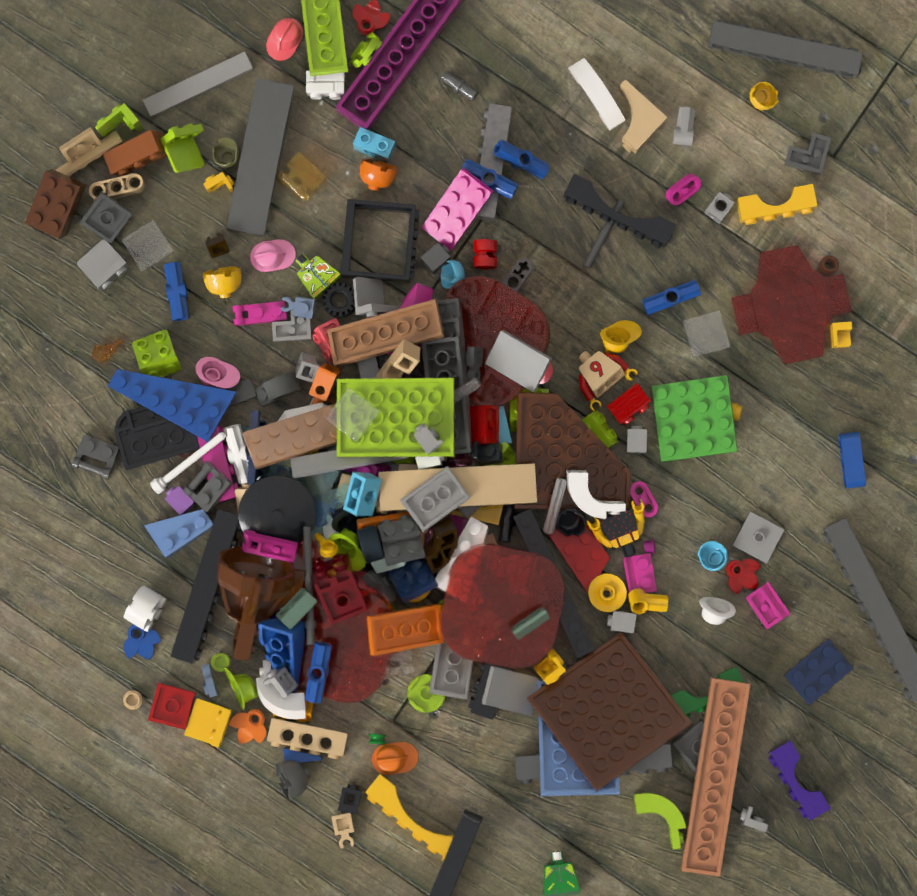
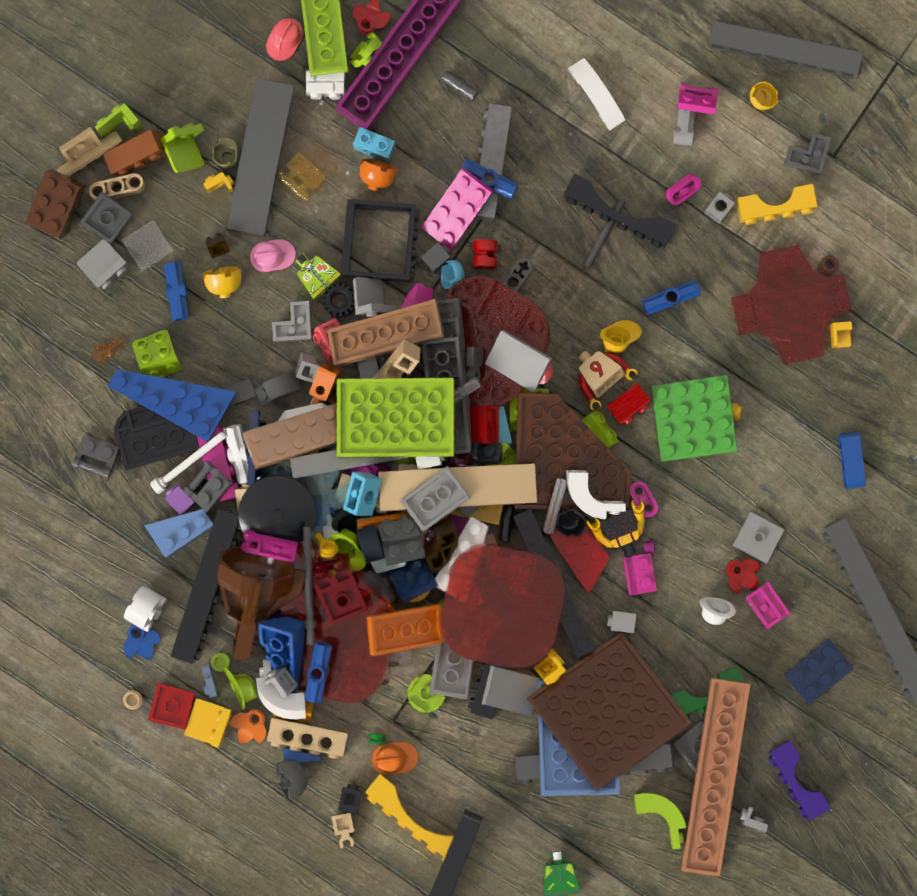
light grey tile [143,52,253,118] -> none
bright pink piece [195,357,240,389] -> none
dark pink plate [232,301,288,326] -> none
sand green slope [276,587,317,629] -> none
sand blue plate [281,296,316,319] -> none
clear plate [325,388,380,443] -> none
light grey brick [414,423,444,455] -> none
blue piece [493,140,550,179] -> none
sand green slope [510,607,550,640] -> none
yellow dish [588,574,627,612] -> none
tan arch [619,79,667,154] -> none
light grey brick [626,426,647,454] -> none
yellow piece [628,588,669,614] -> none
clear plate [682,310,730,358] -> none
medium azure hair [698,541,729,571] -> none
none -> dark pink plate [677,82,718,115]

